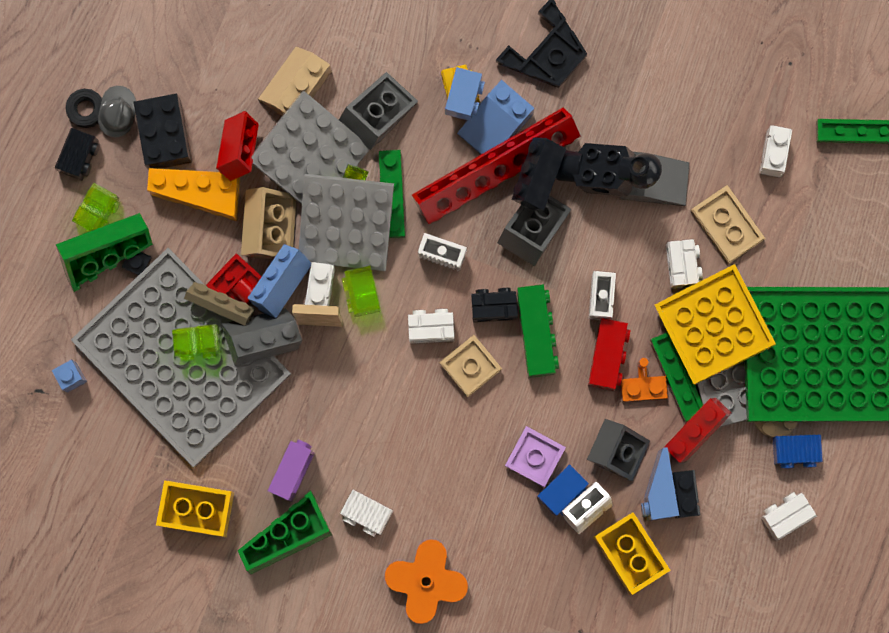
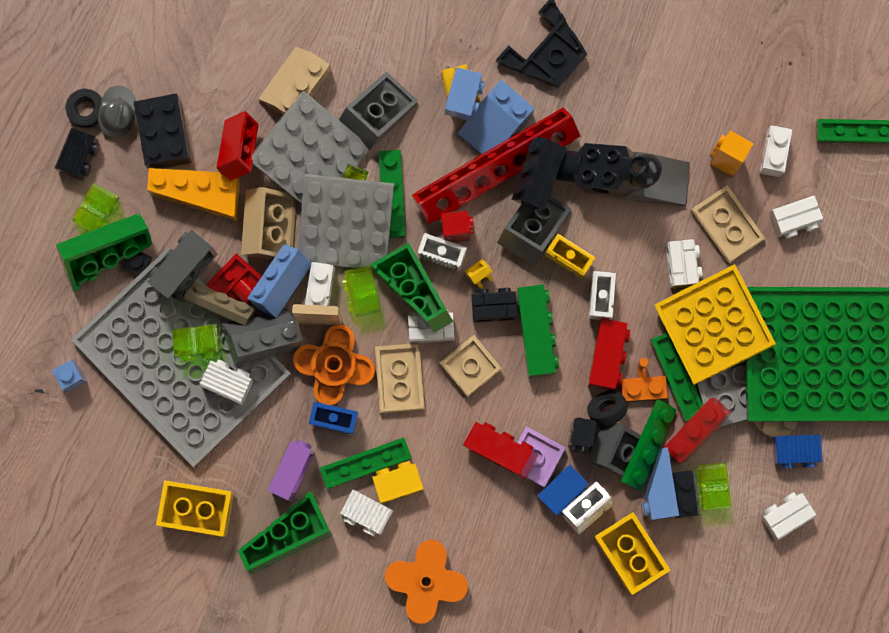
none -> dark grey brick [147,230,218,305]
none -> white brick [199,359,253,405]
none -> orange plant [293,324,375,406]
none -> blue brick [309,402,359,436]
none -> green plate [320,437,412,489]
none -> green wedge [370,243,454,333]
none -> yellow brick [372,461,424,504]
none -> tan tile [375,343,425,414]
none -> red brick [441,211,474,243]
none -> red brick [463,422,538,480]
none -> yellow tile [464,259,493,289]
none -> yellow brick [545,234,596,279]
none -> black brick [568,417,597,454]
none -> black tyre [587,390,628,426]
none -> green plate [621,400,677,491]
none -> clear neon green brick [695,462,731,511]
none -> light orange brick [710,130,754,177]
none -> white brick [769,196,823,239]

